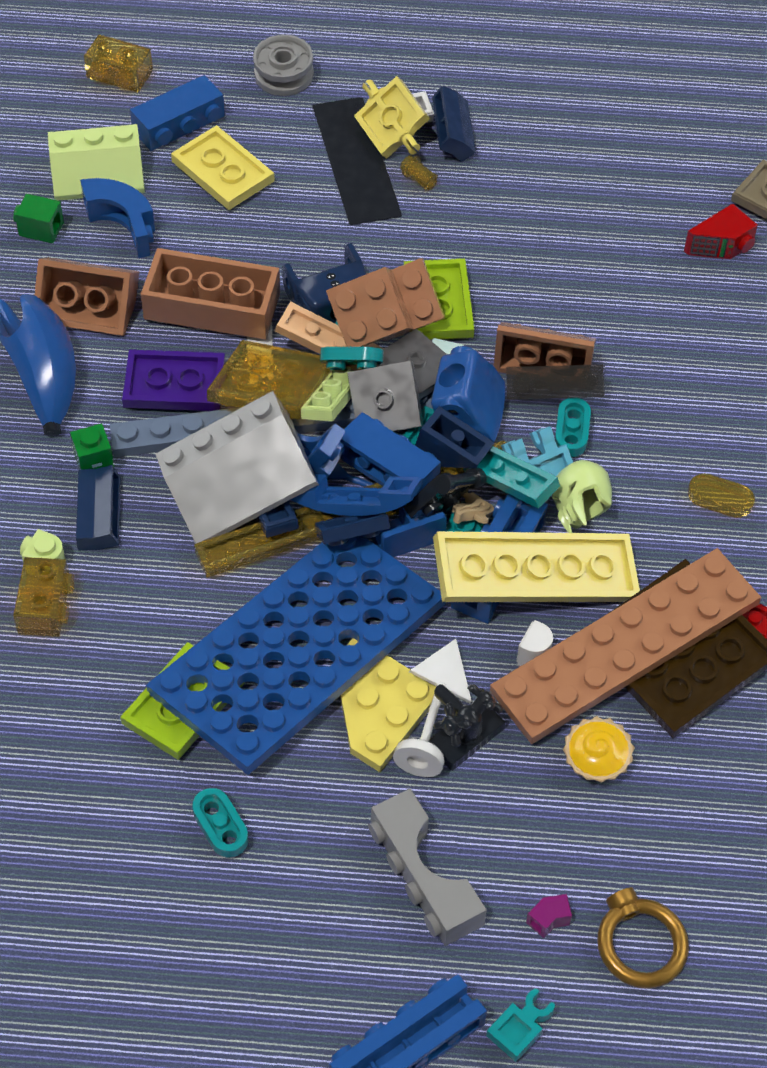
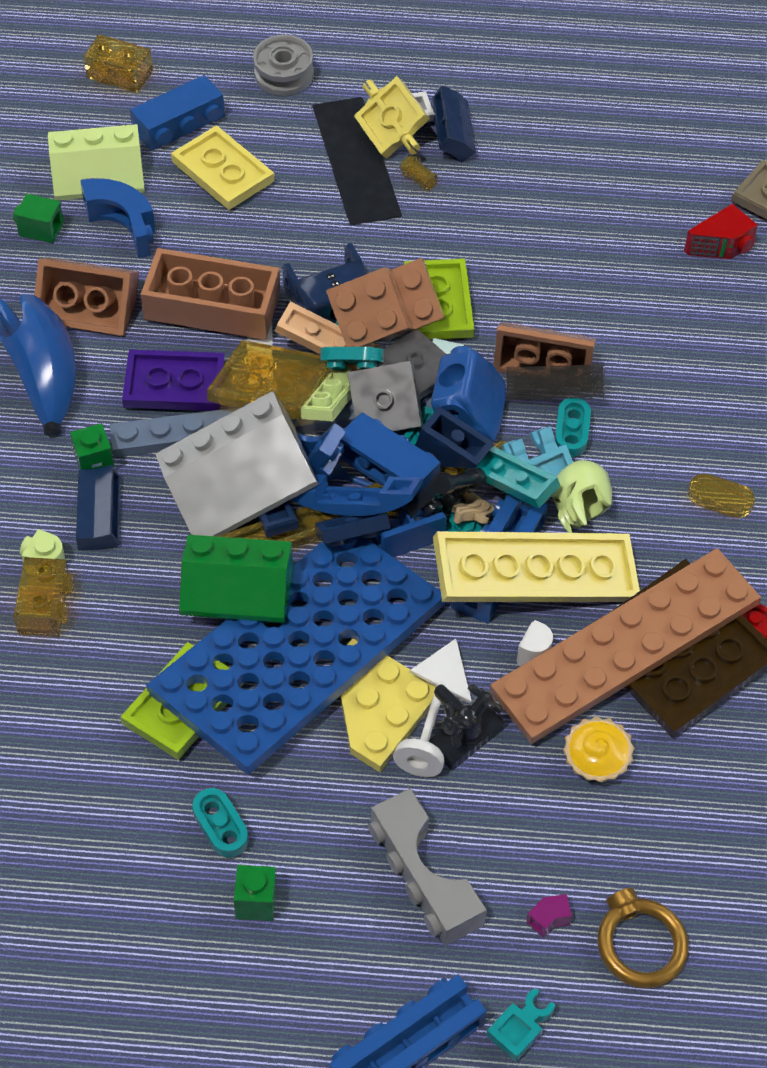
none -> green slope [179,534,294,623]
none -> green brick [234,865,277,921]

